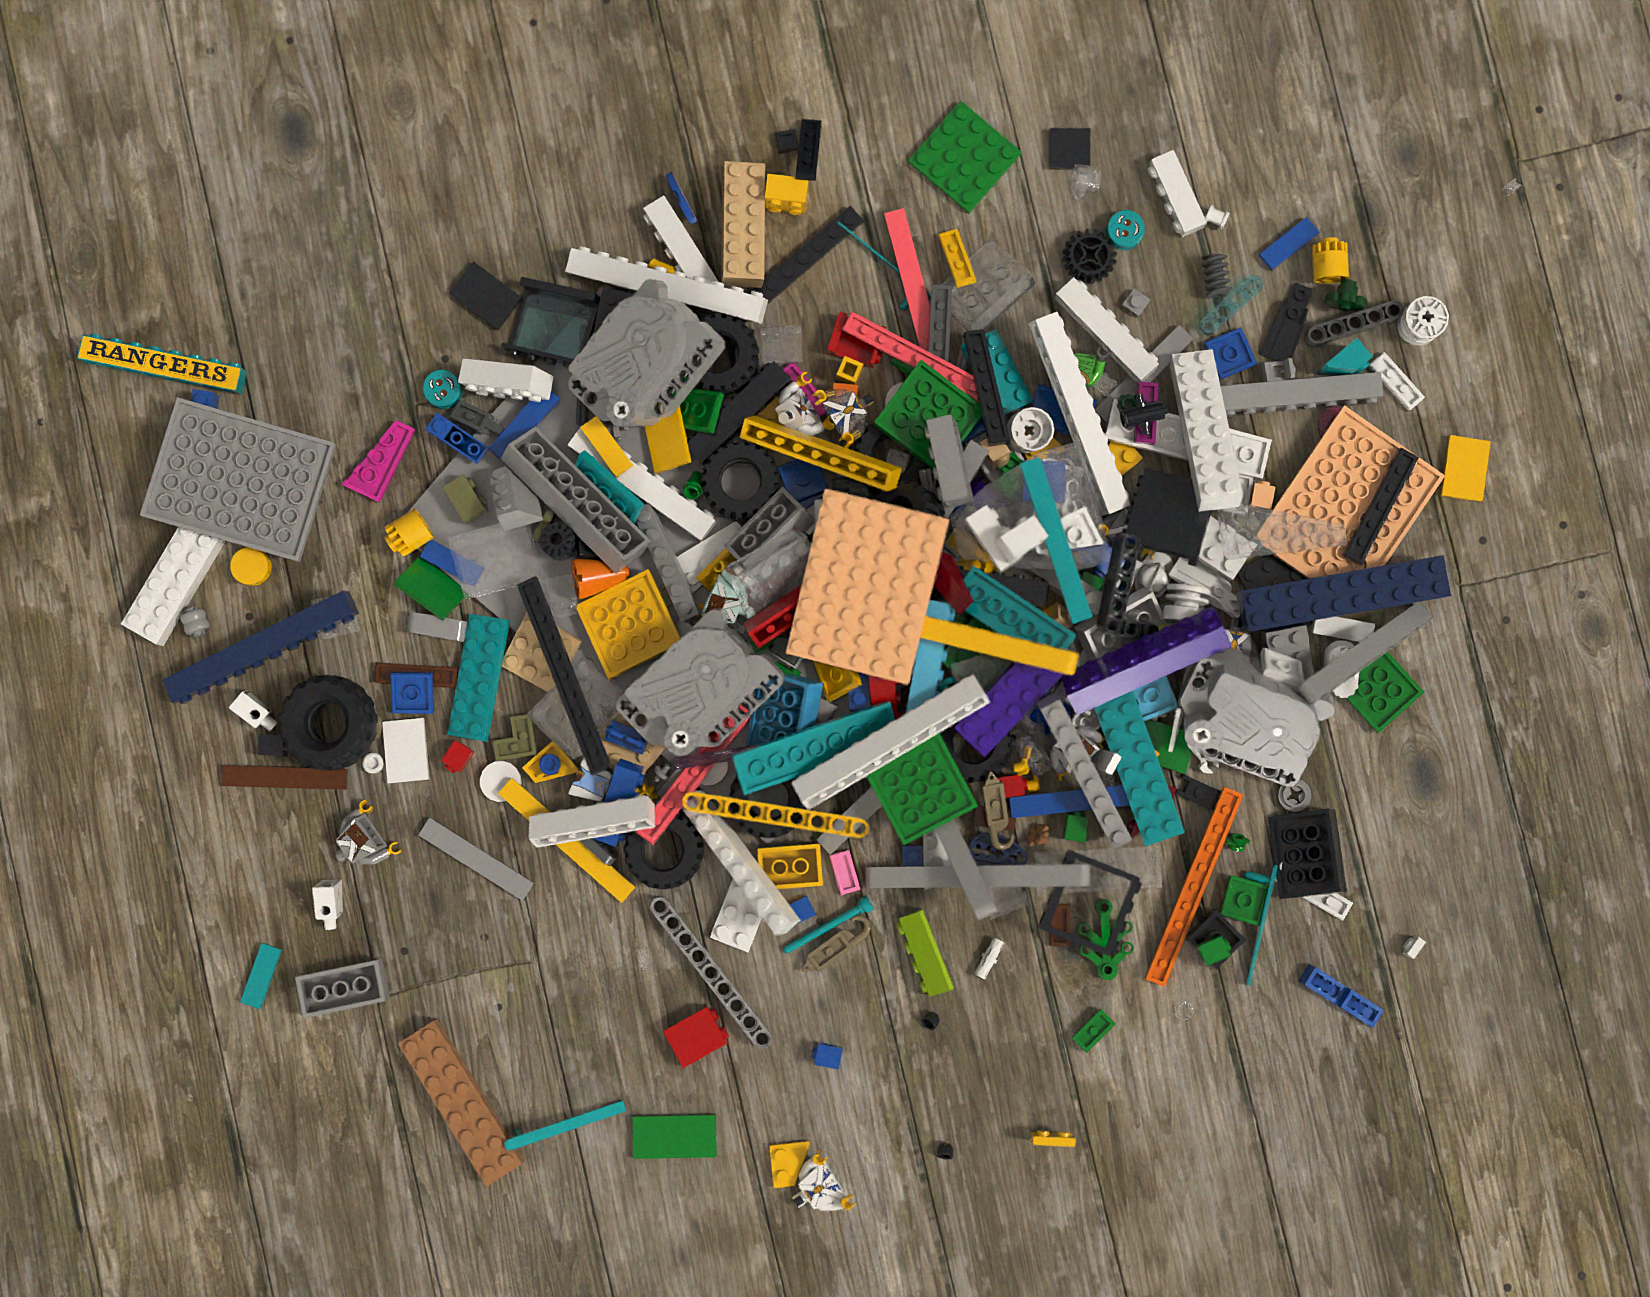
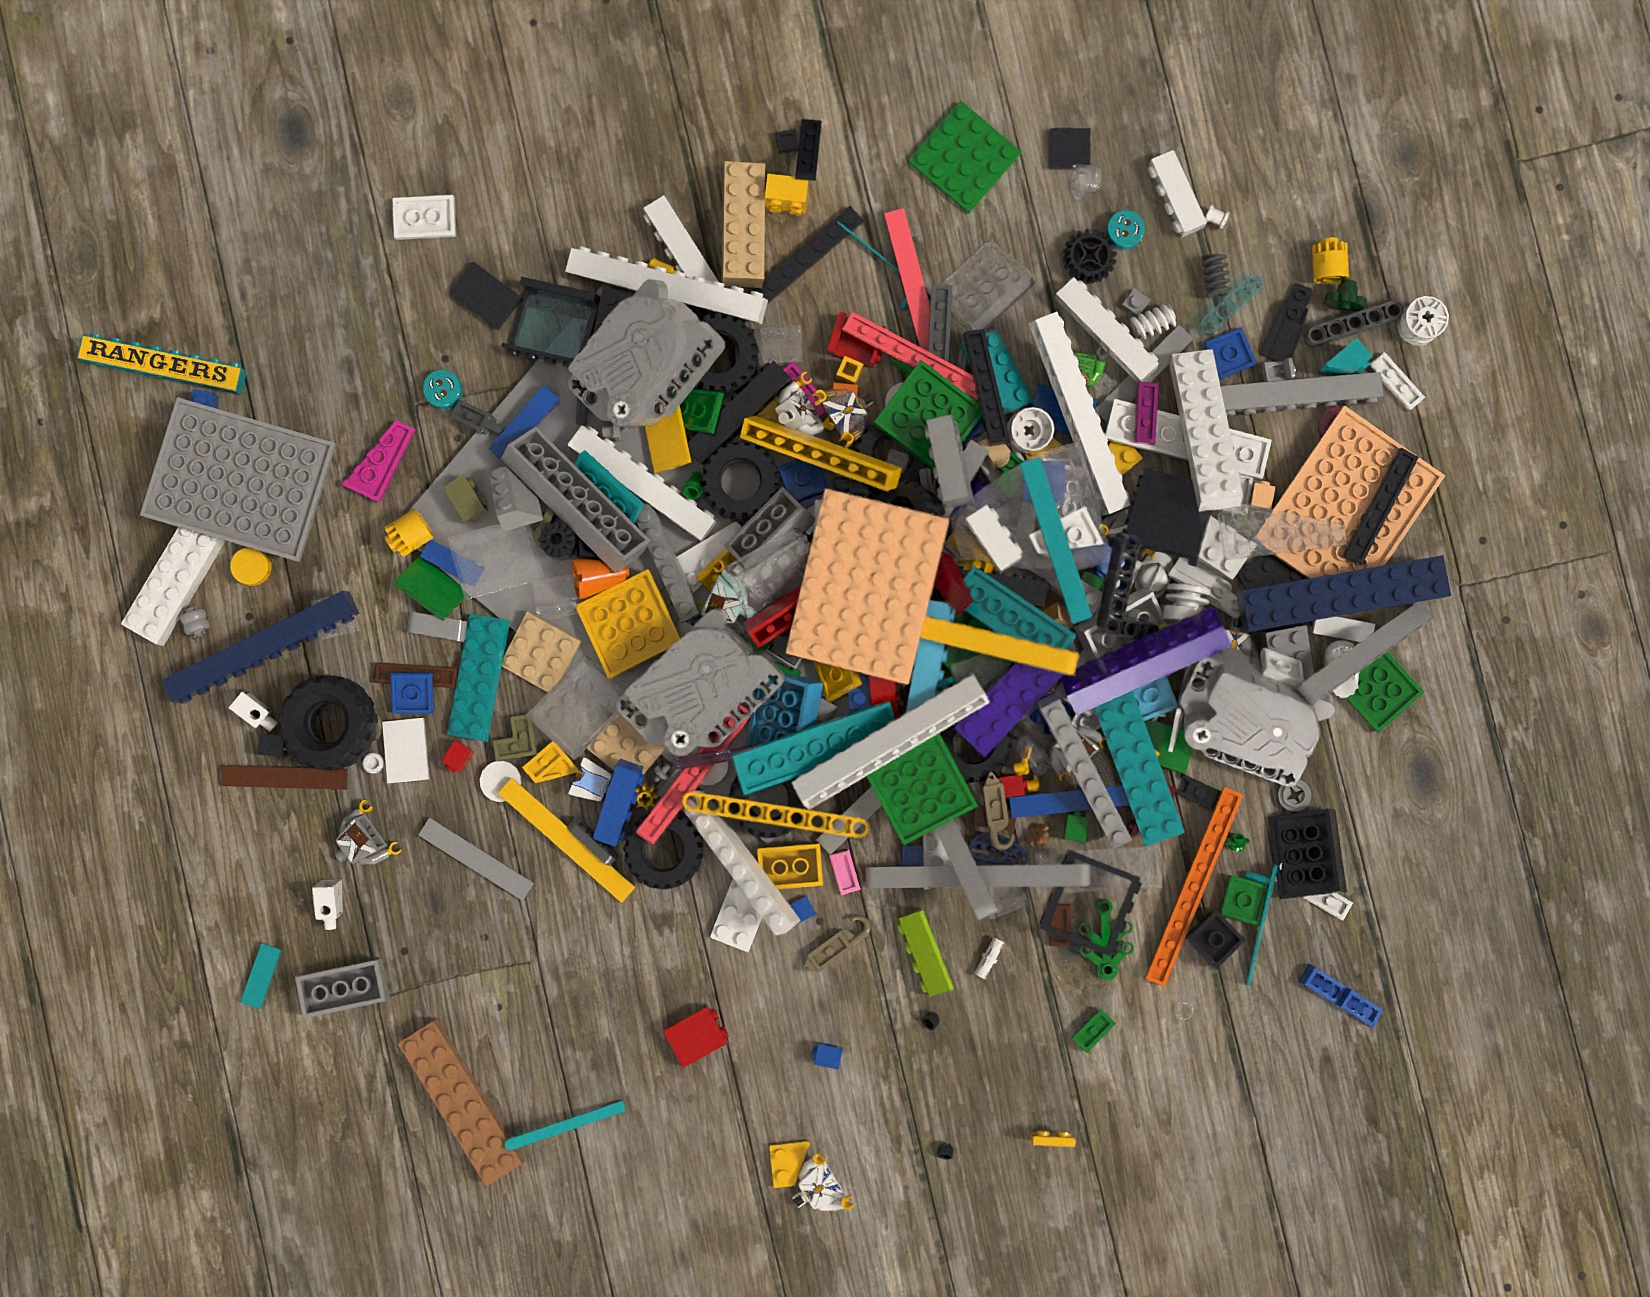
blue slope [426,413,489,464] -> none
white brick [458,358,554,402] -> none
black plate [517,576,612,775] -> none
white brick [529,795,655,847] -> none
blue tile [539,754,561,775] -> none
yellow tile [580,416,633,478] -> none
blue hinge [605,720,648,755] -> none
green tile [633,1114,717,1159] -> none
clear tile [638,947,649,970] -> none
light grey beam [650,897,772,1048] -> none
blue tile [666,172,697,224] -> none
teal piece [783,895,874,953] -> none
yellow tile [938,228,976,288] -> none
white brick [996,516,1048,563] -> none
white tile [1092,749,1121,775] -> none
dark green plate [1117,394,1136,411] -> none
black pin [1120,393,1168,435] -> none
white bar [1187,744,1219,773] -> none
green brick [1195,935,1231,966] -> none
blue tile [1259,217,1320,271] -> none
white plate [1402,936,1426,959] -> none
yellow tile [1440,435,1491,502] -> none
clear bush [1501,178,1522,197] -> none
none -> white plate [393,195,456,240]
none -> white piece [1130,303,1176,340]

